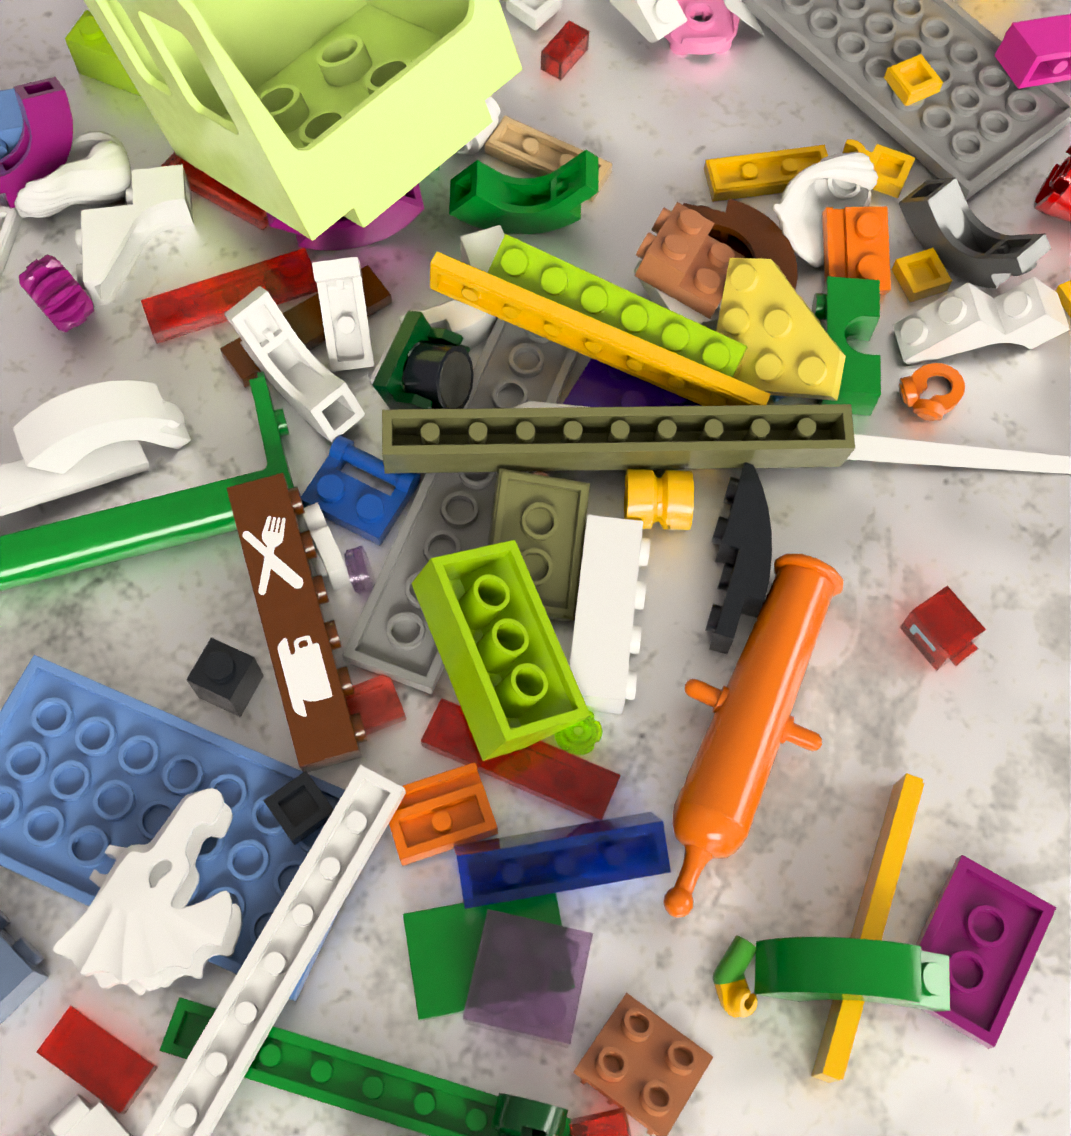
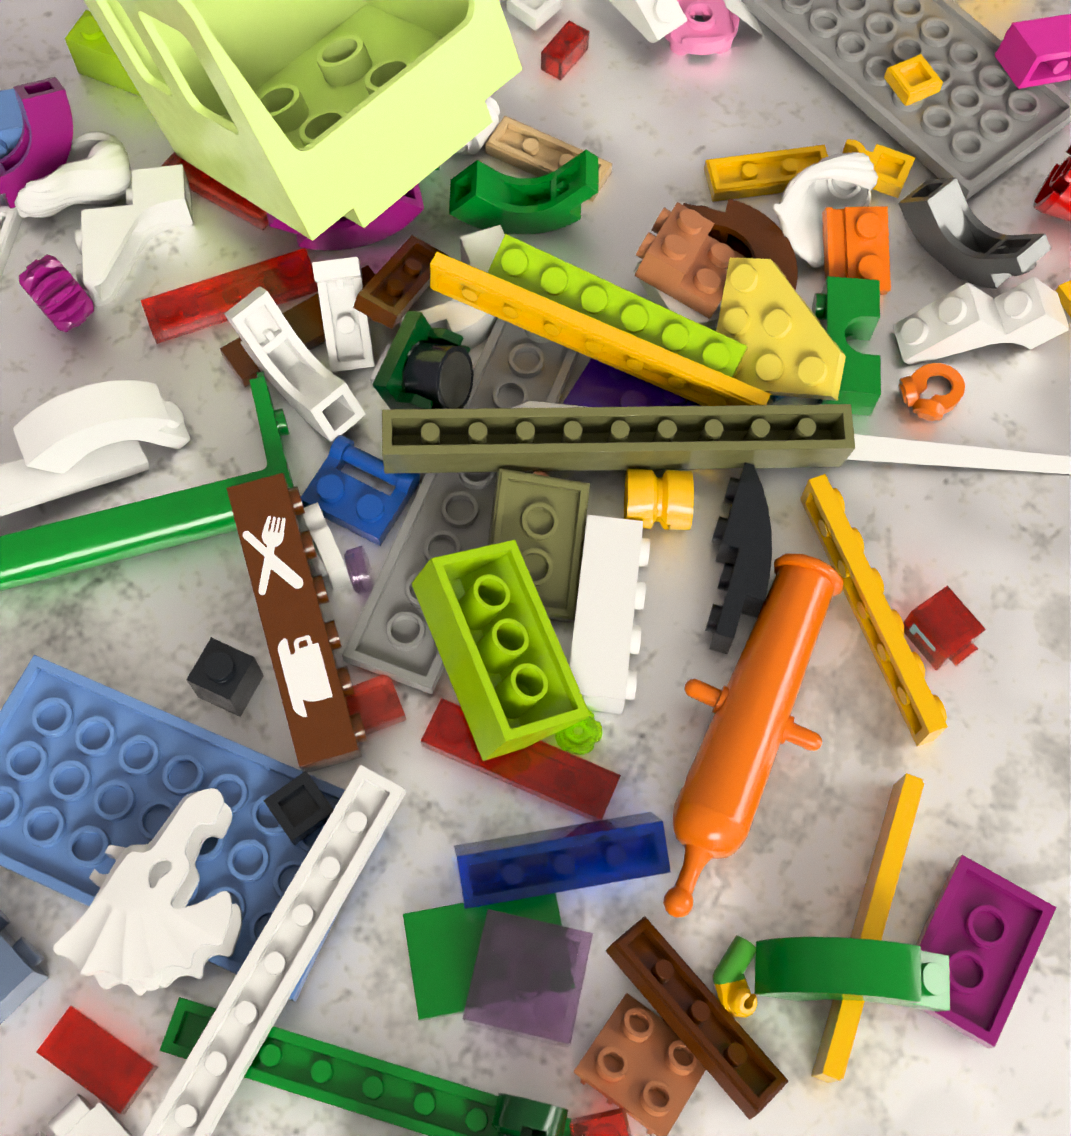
orange plate [389,762,498,866] -> none
yellow tile [891,248,952,303] -> none
none -> reddish brown plate [353,235,449,329]
none -> reddish brown tile [606,916,789,1120]
none -> yellow plate [800,474,948,746]

